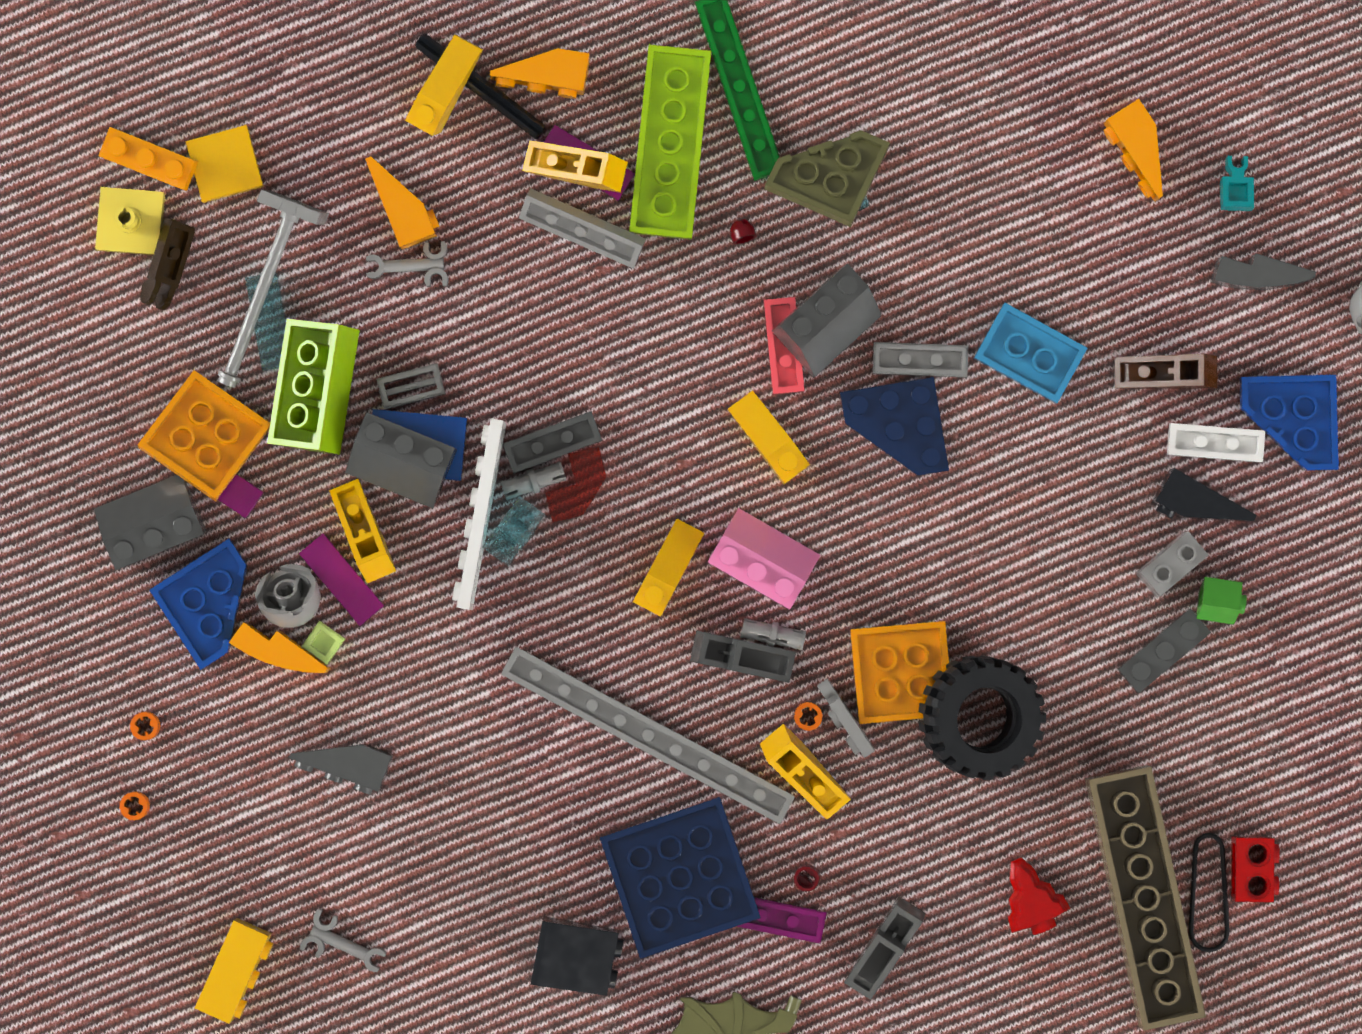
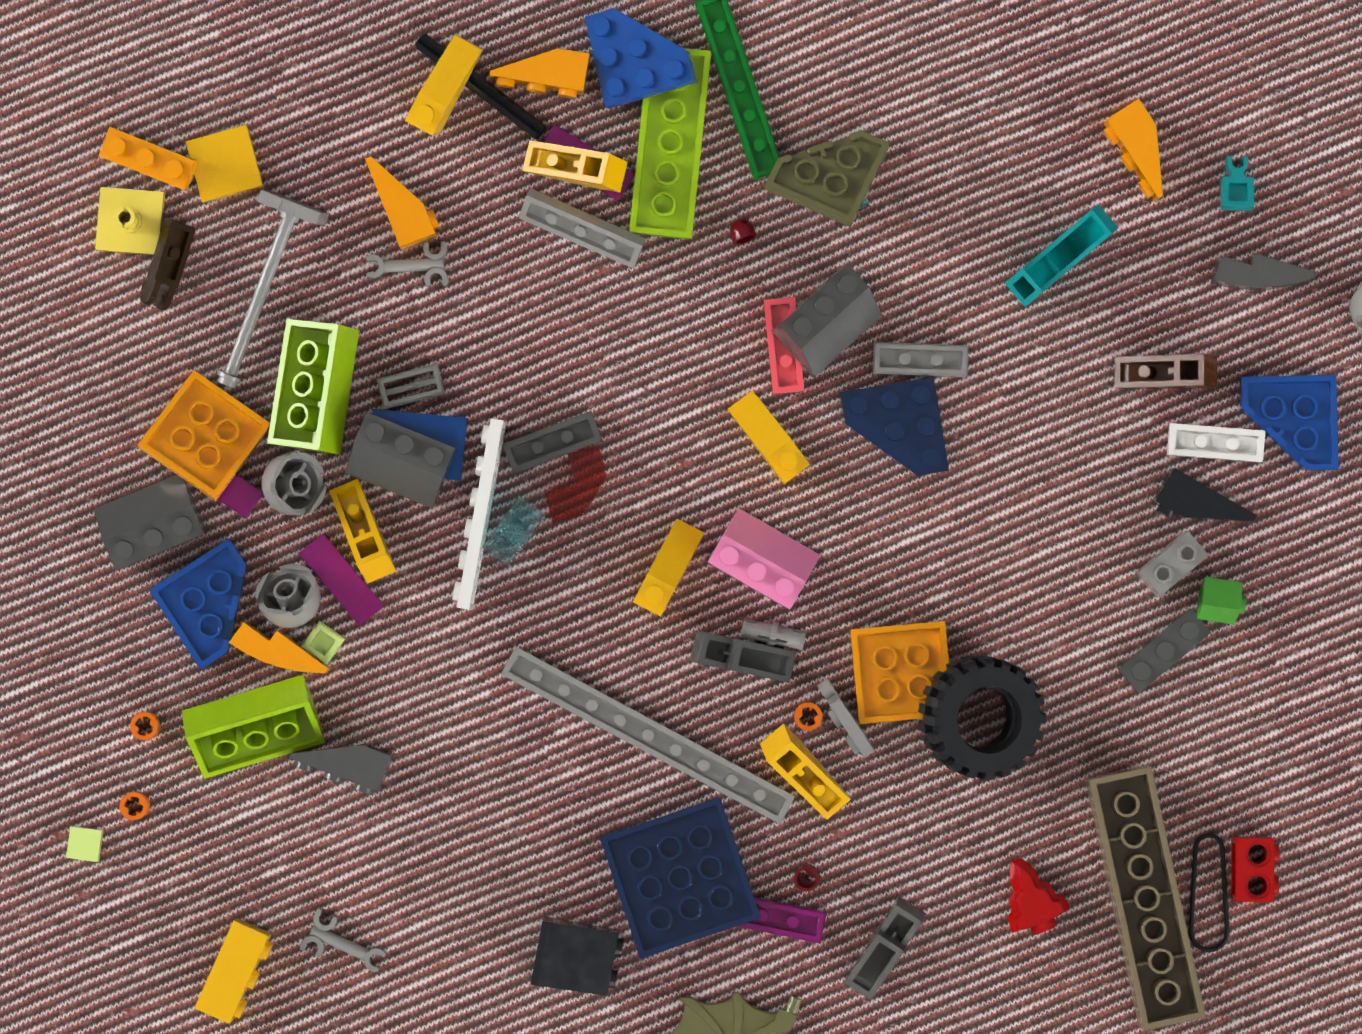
clear light blue tile [245,272,286,371] -> none
light grey pin [500,461,566,501] -> none
dark azure plate [973,302,1088,404] -> none
none -> yellowish green tile [66,826,103,862]
none -> lime slope [182,674,326,779]
none -> light grey cylinder [262,452,326,515]
none -> blue plate [585,8,697,109]
none -> teal arch [1005,204,1118,307]

